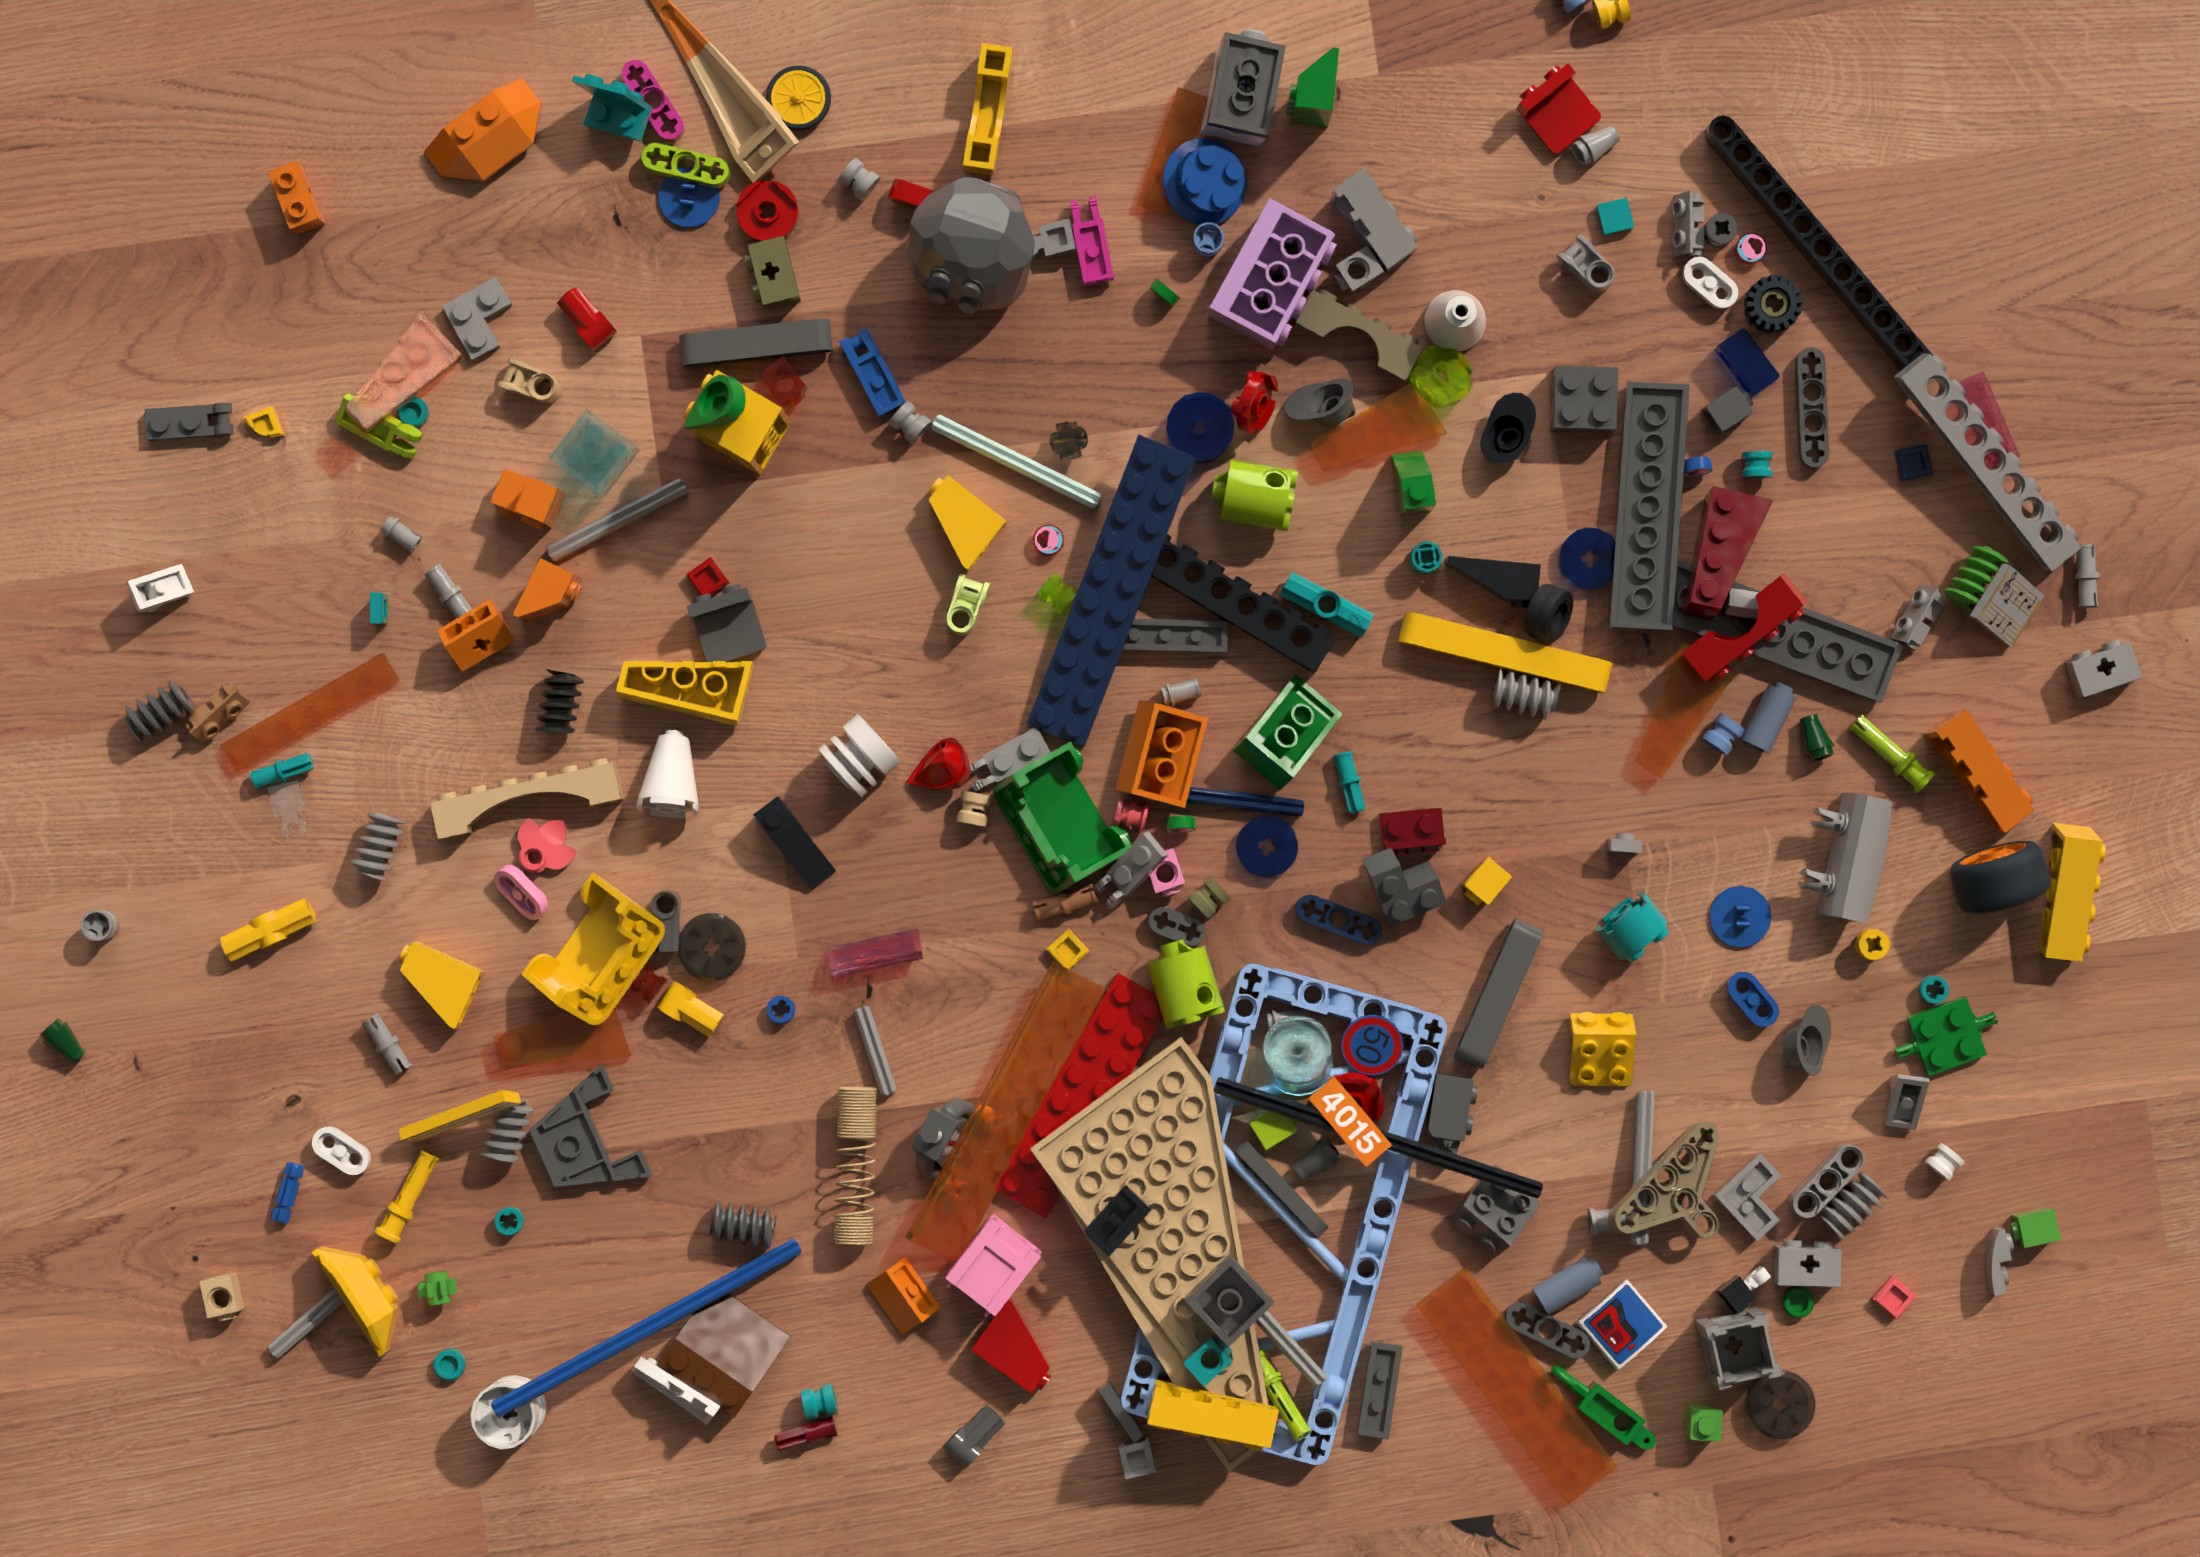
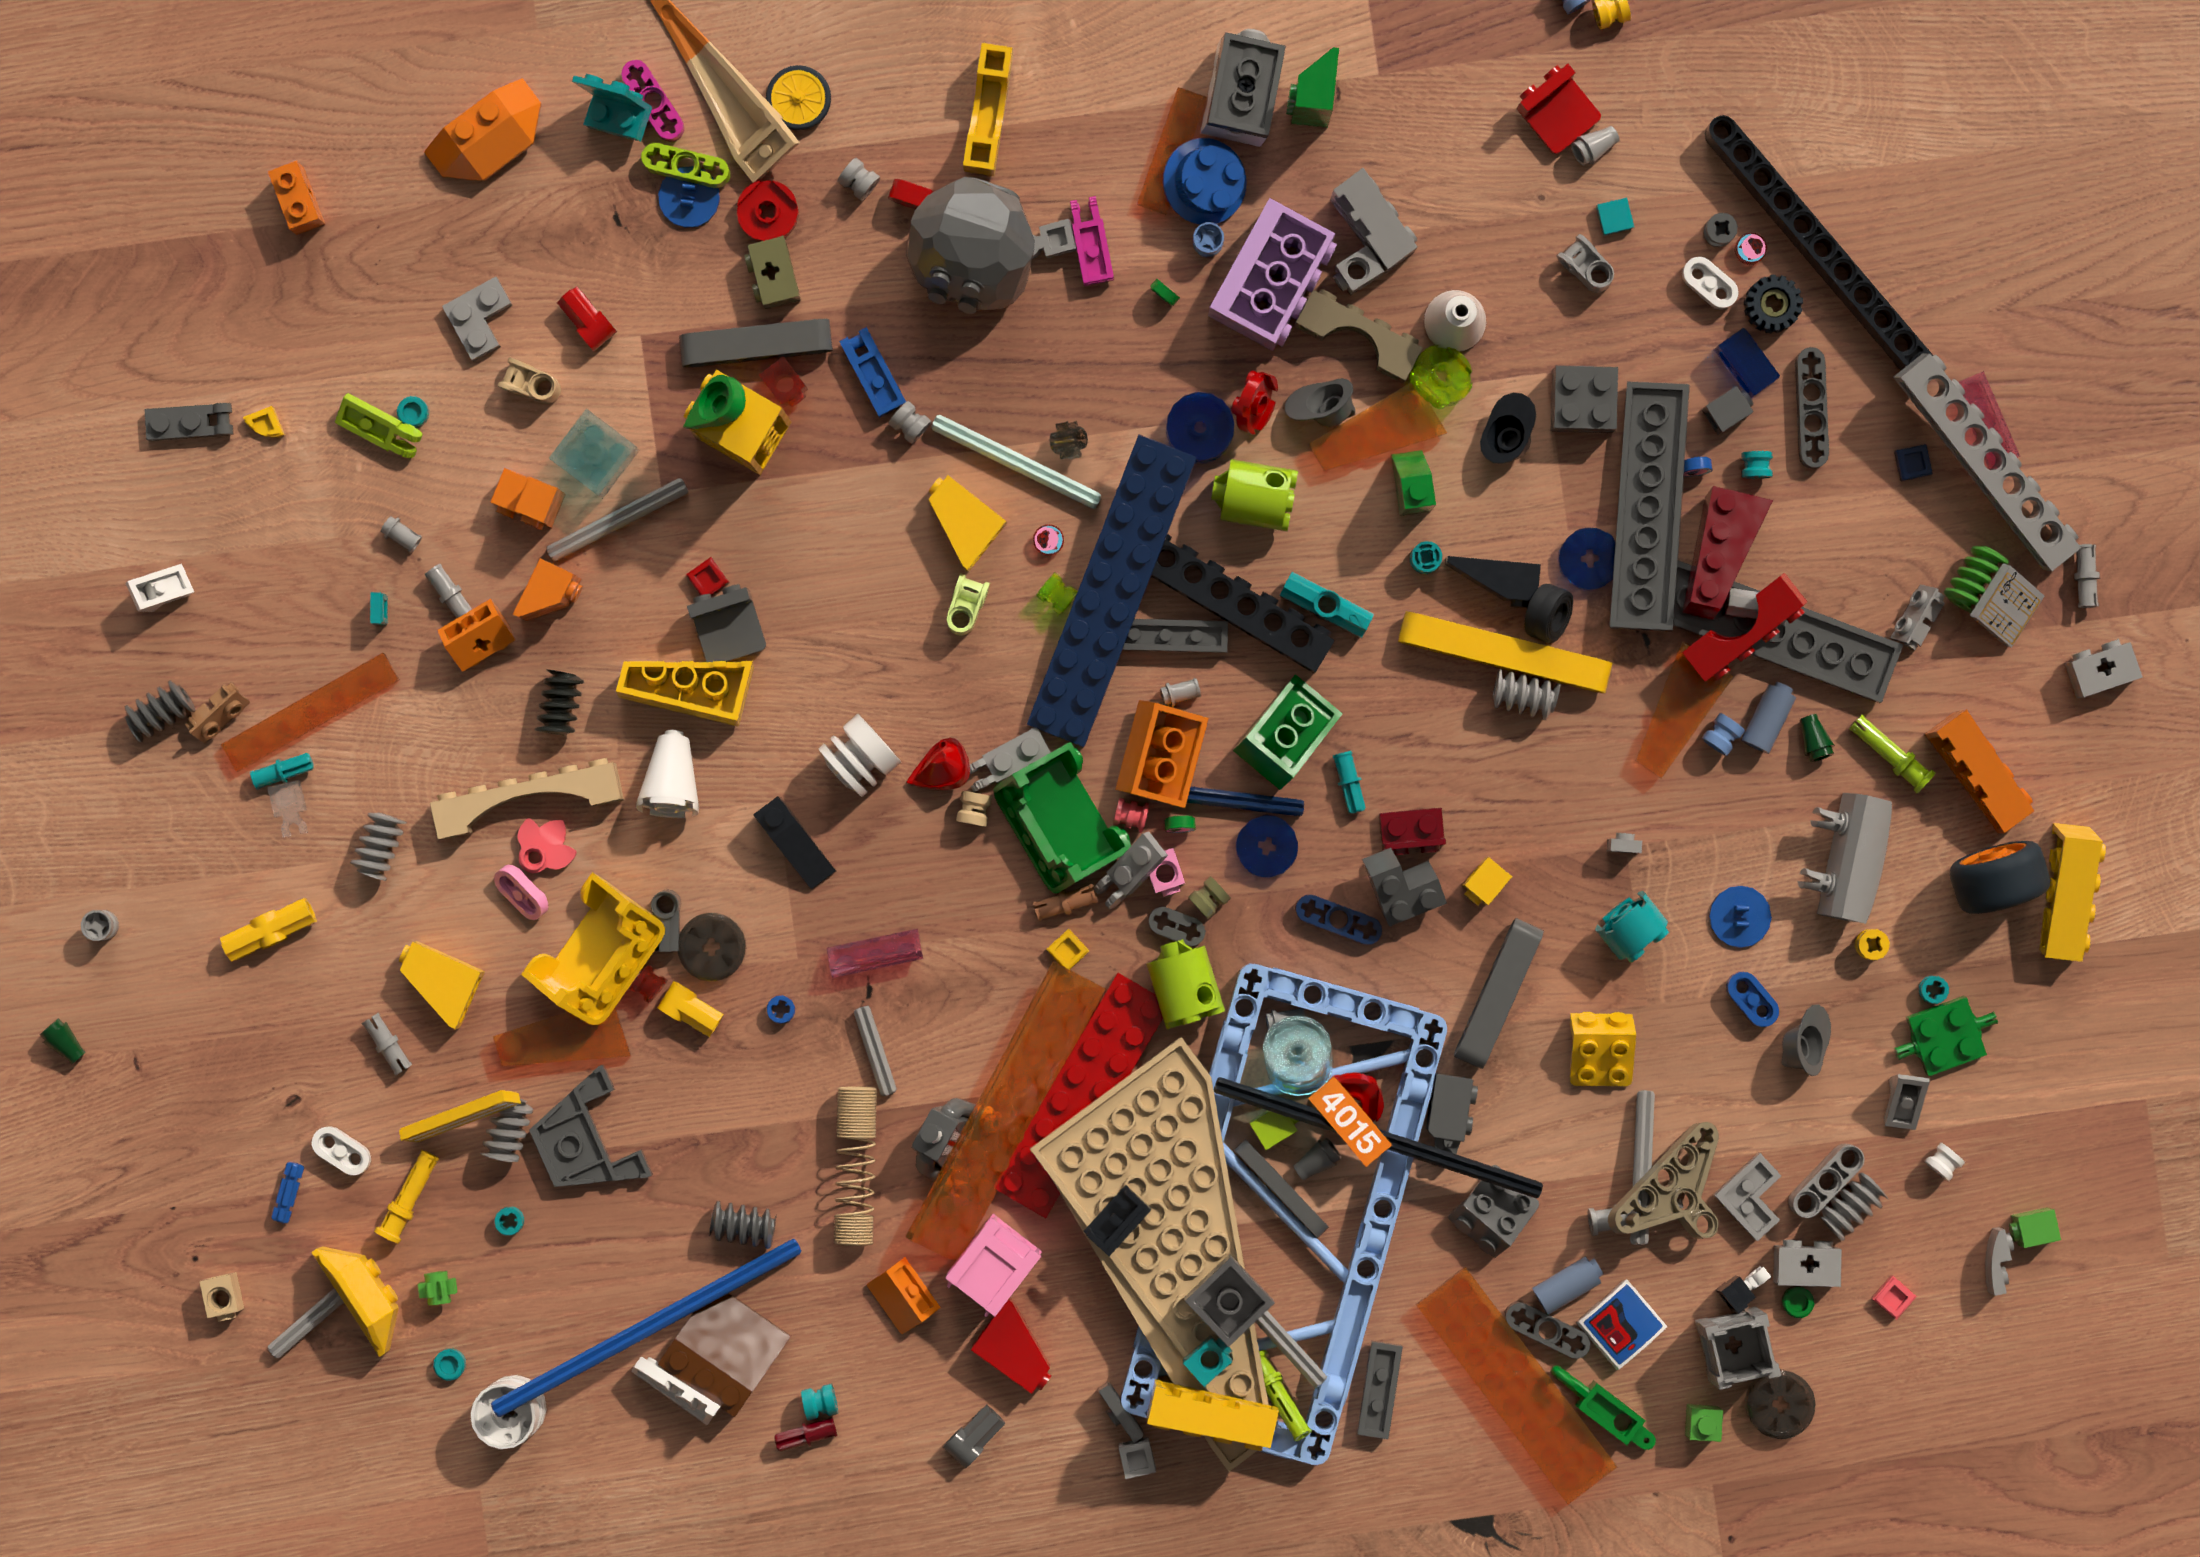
clear orange wing [346,311,462,433] -> none
piece [1341,1014,1404,1076] -> none
light grey hinge [1672,191,1705,257] -> none

